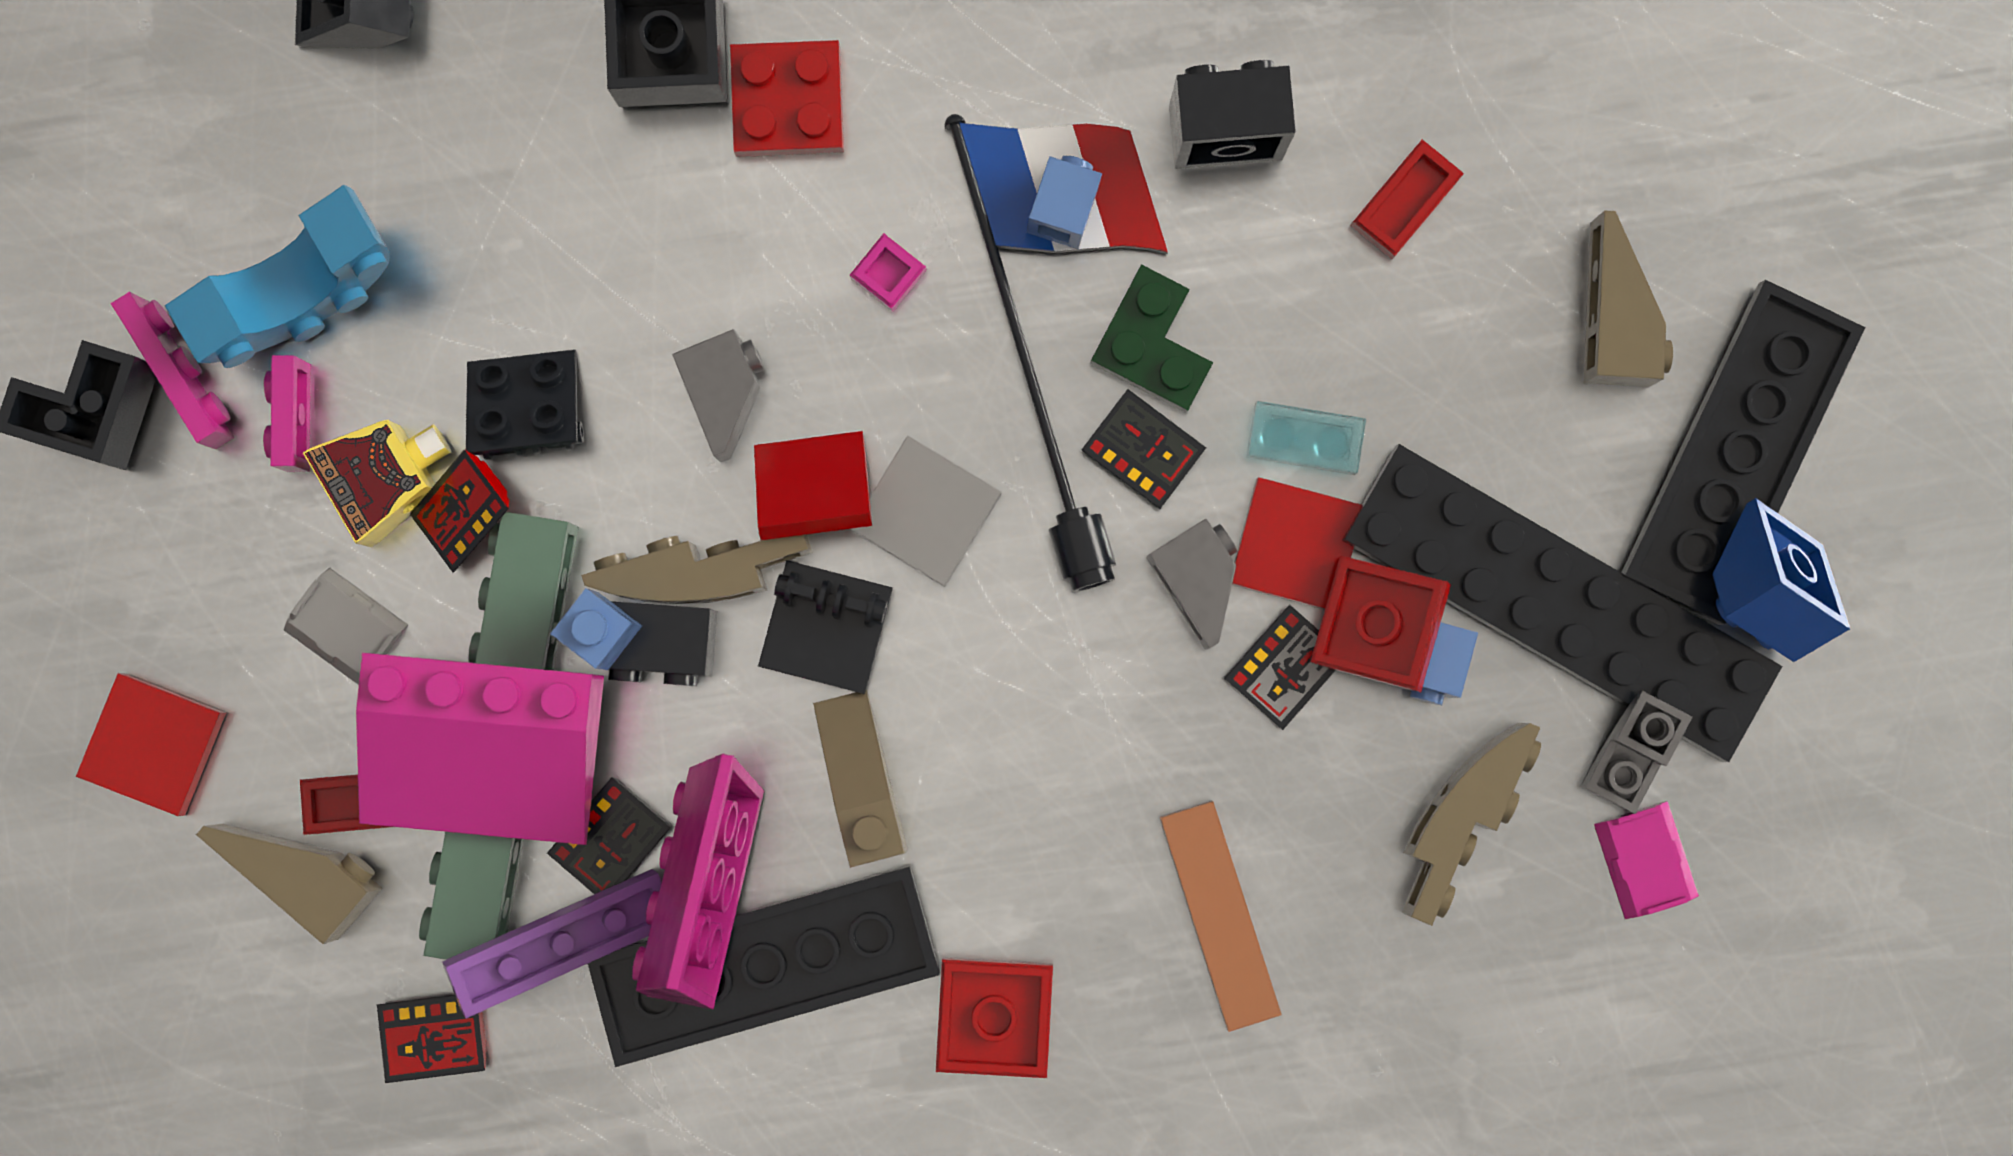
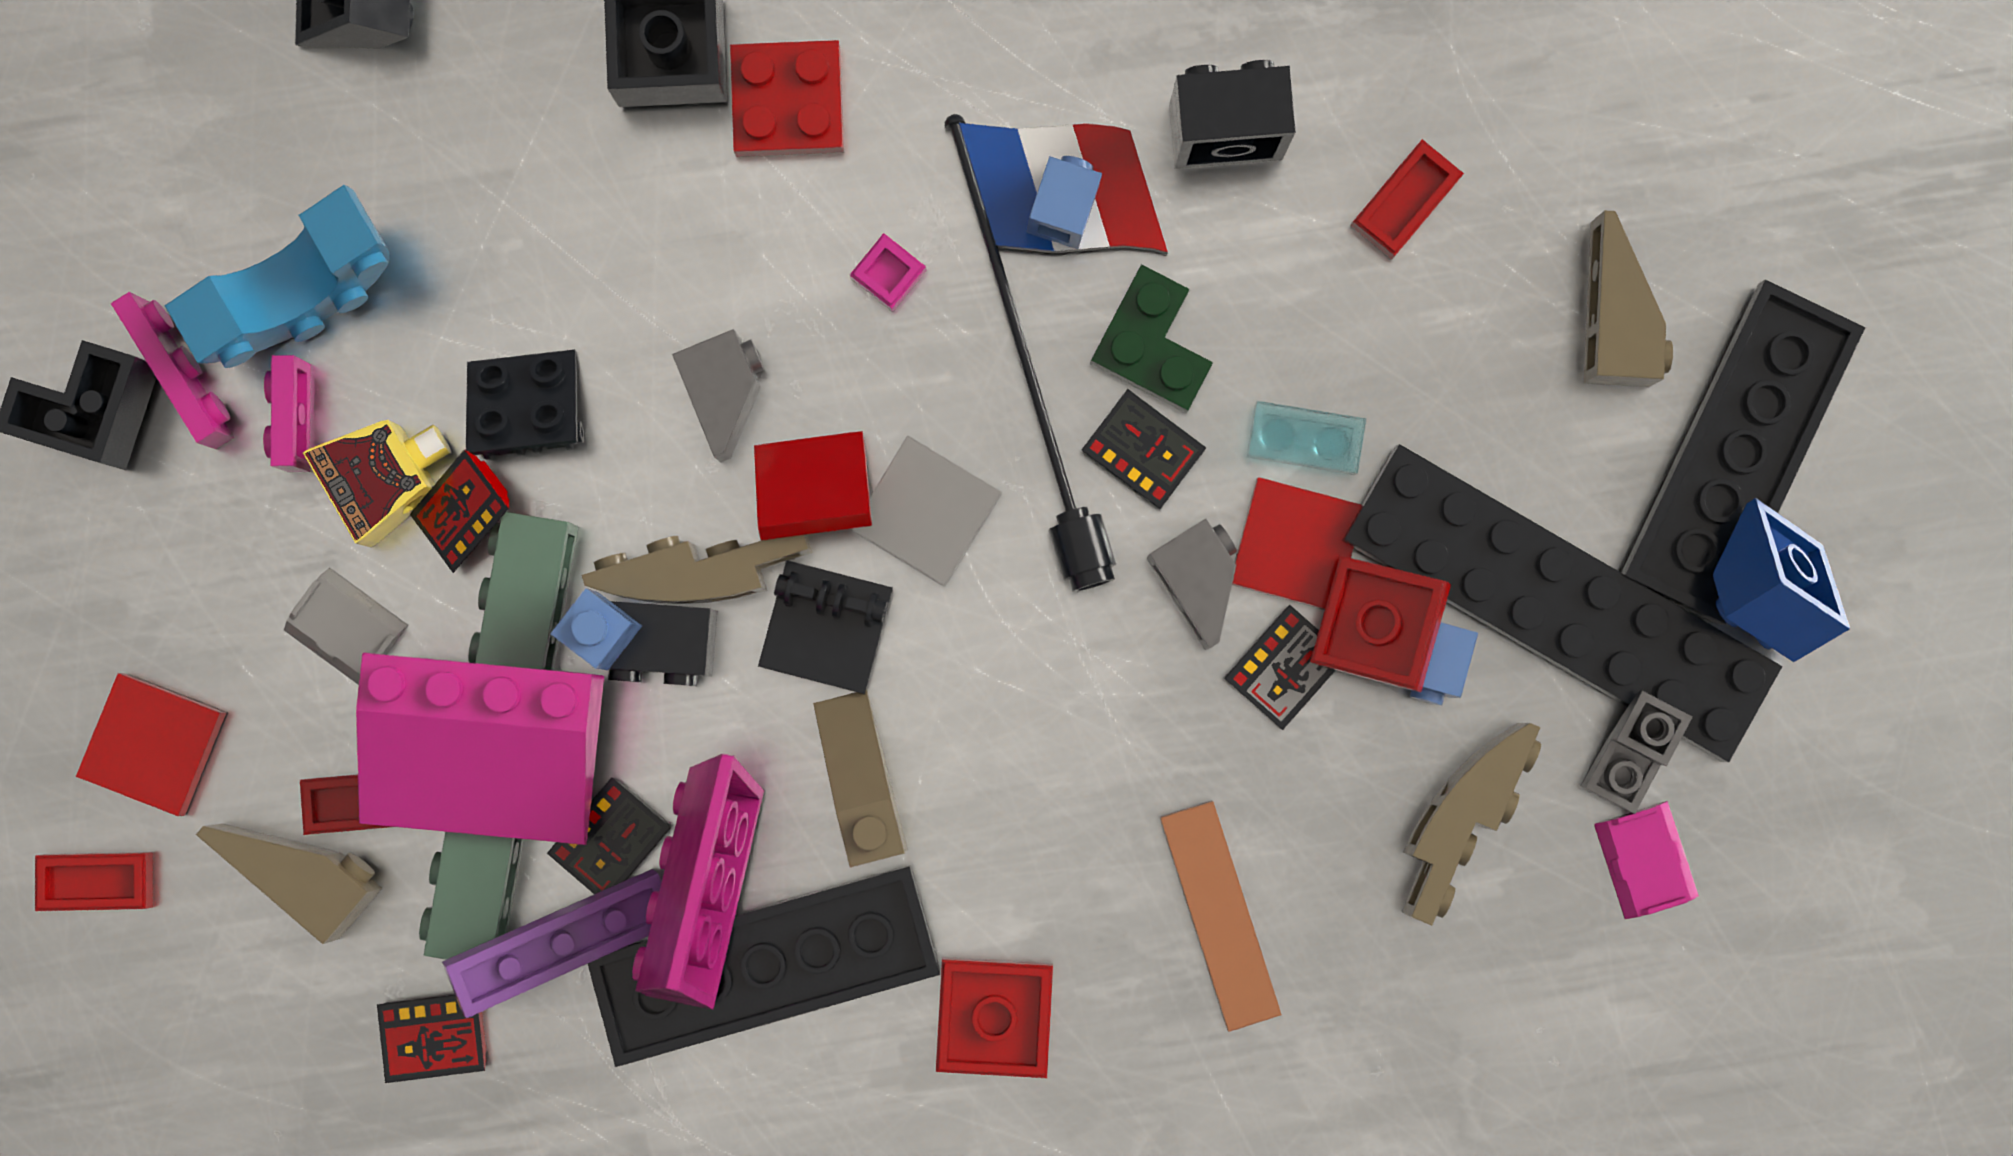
none -> red tile [35,852,153,911]

